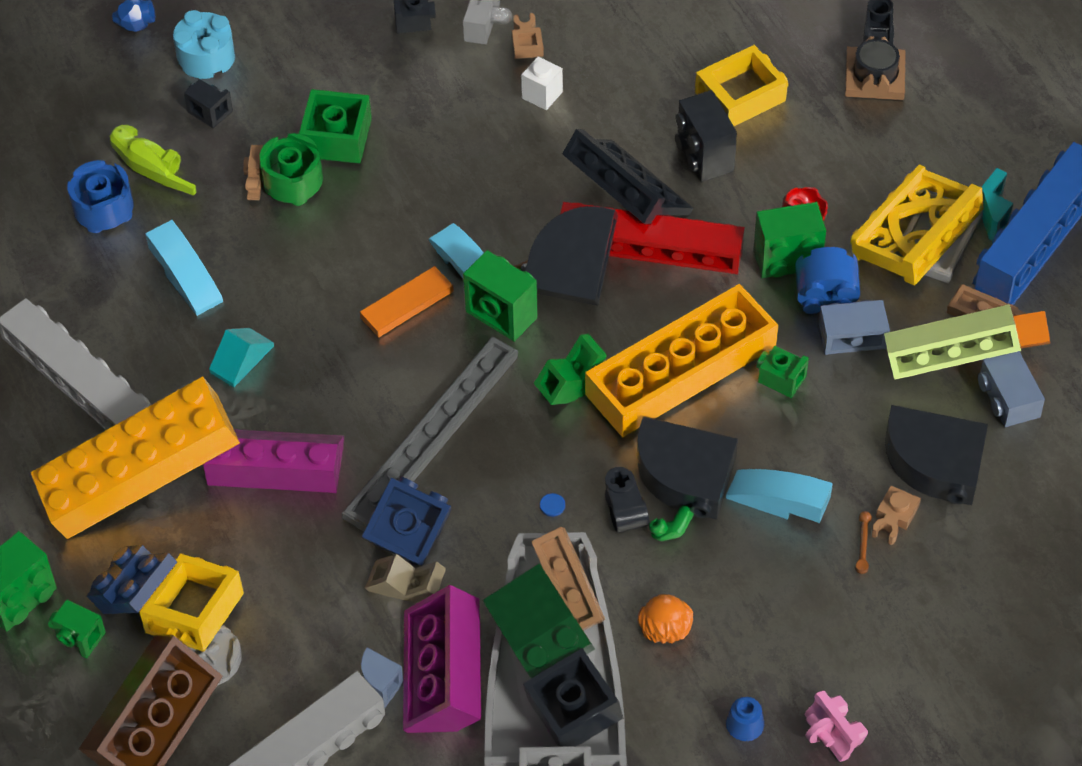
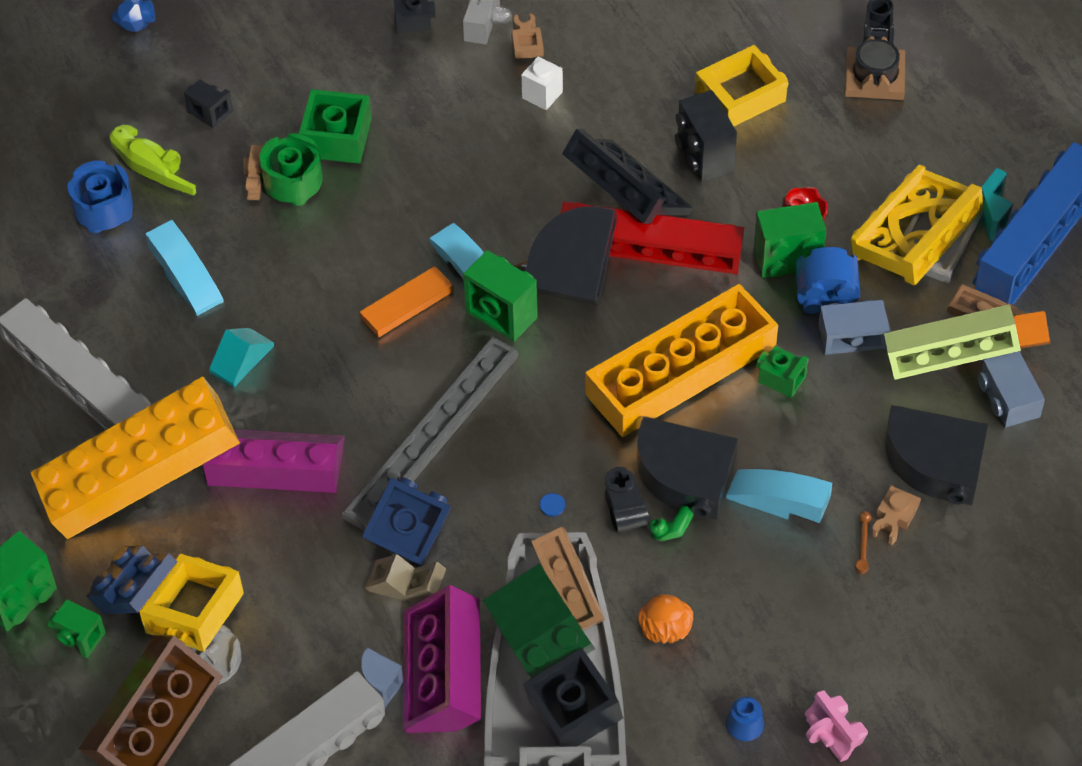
medium azure brick [173,10,235,79] -> none
green brick [533,334,607,405] -> none

